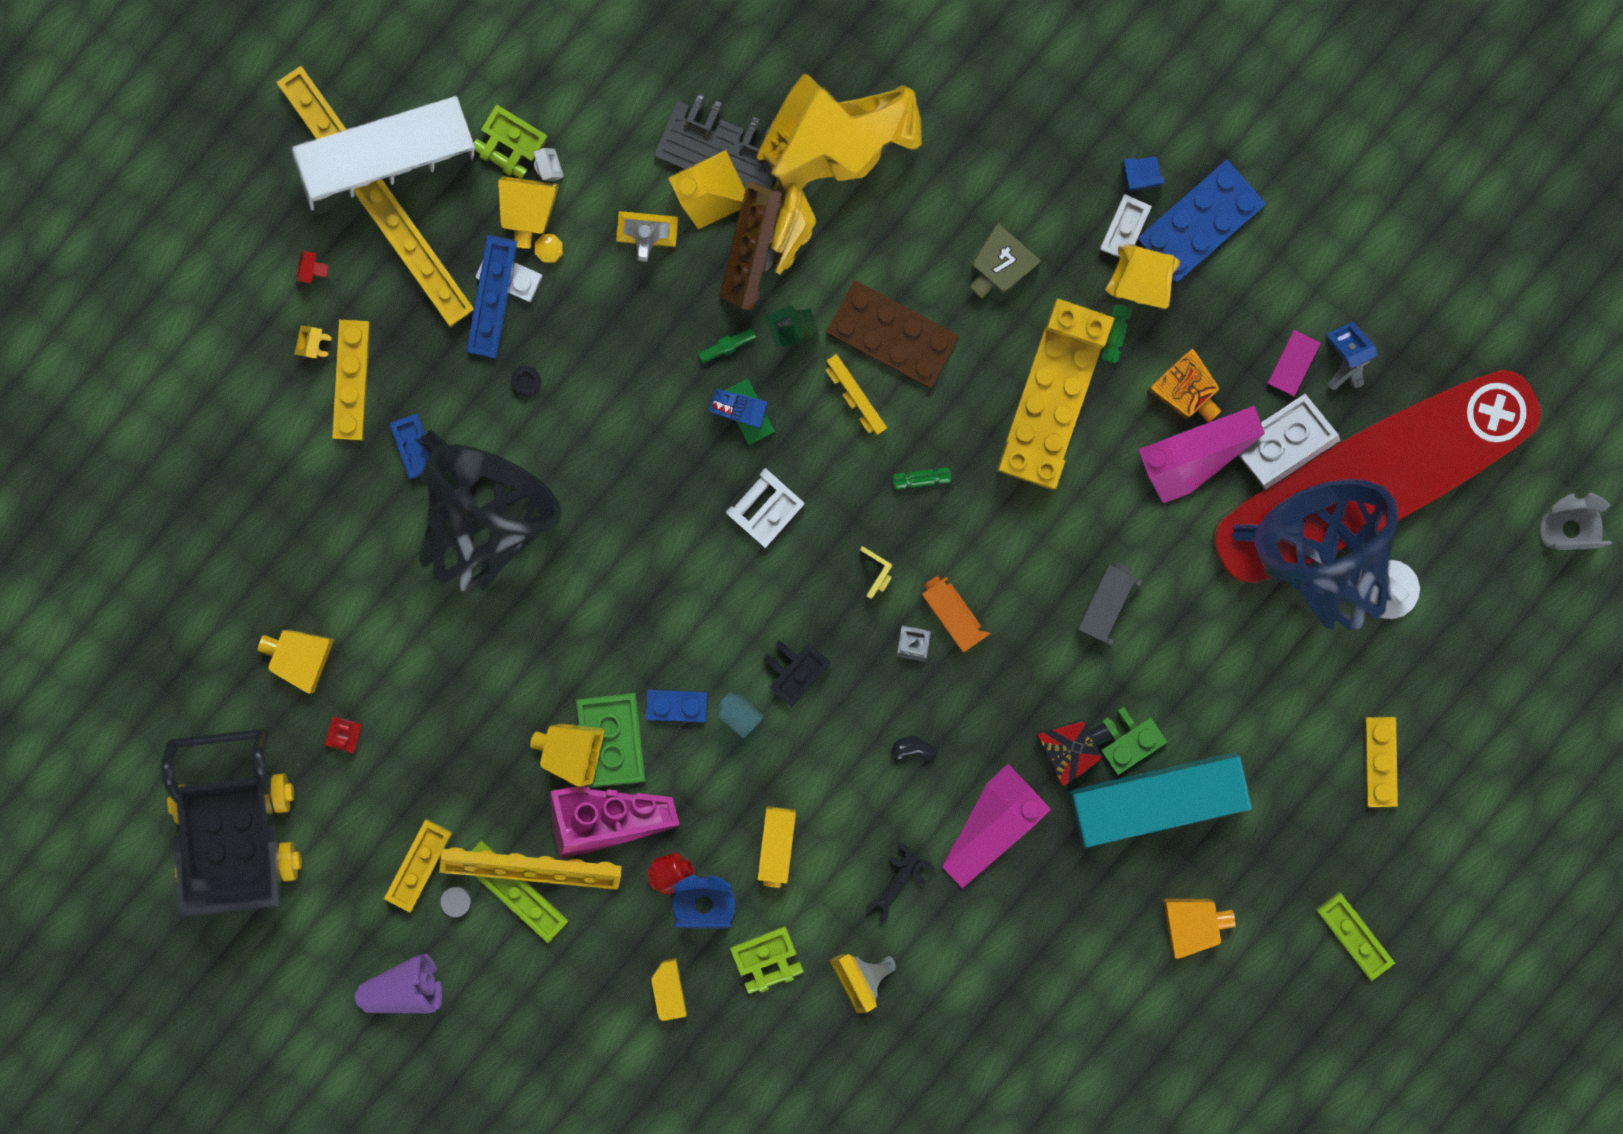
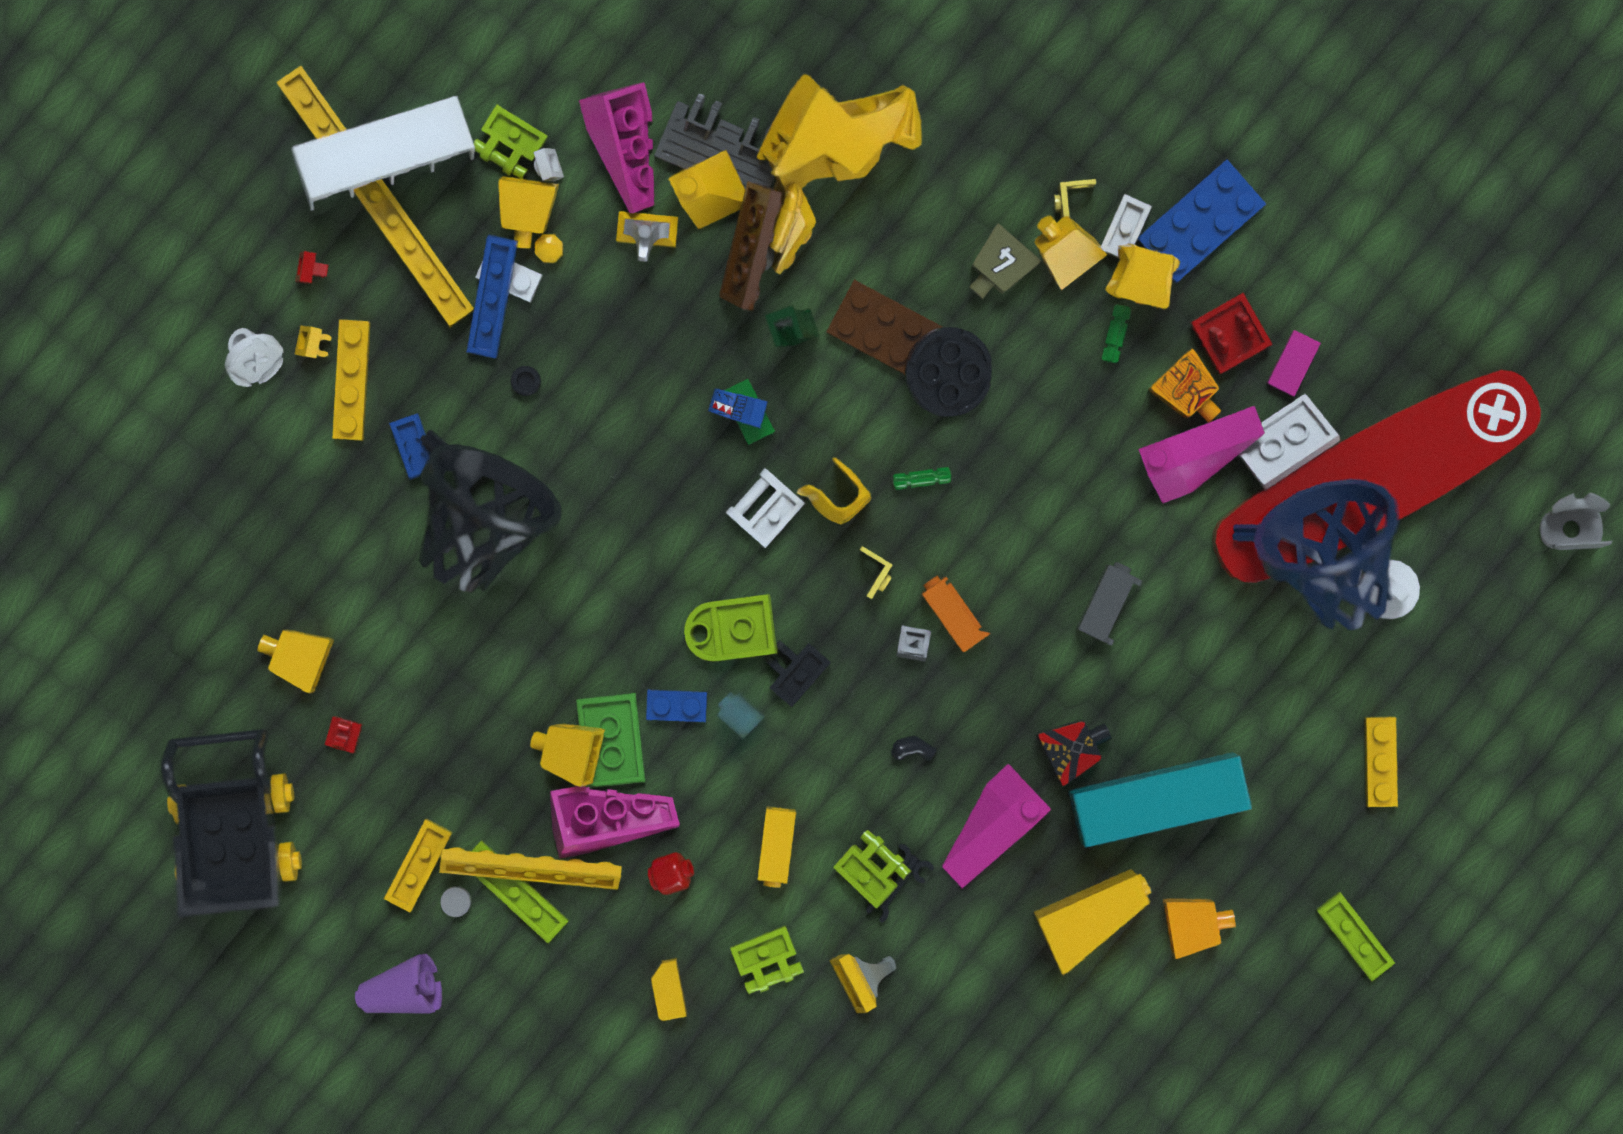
blue piece [672,875,735,928] -> none
green bar [698,327,757,364] -> none
yellow plate [825,354,887,435] -> none
yellow plate [996,298,1114,490] -> none
bright green hinge [1101,707,1167,775] -> none
blue panel [1121,156,1165,192] -> none
blue piece [1326,322,1378,390] -> none
none -> white tile [225,328,284,387]
none -> dark pink wedge [579,82,654,213]
none -> lime plate [684,594,777,661]
none -> yellow piece [797,457,871,524]
none -> lime plate [833,830,911,908]
none -> black tile [905,327,992,417]
none -> yellow torso [1034,216,1107,290]
none -> yellow slope [1034,869,1151,974]
none -> light yellow bracket [1054,179,1096,219]
none -> red plate [1190,293,1273,374]

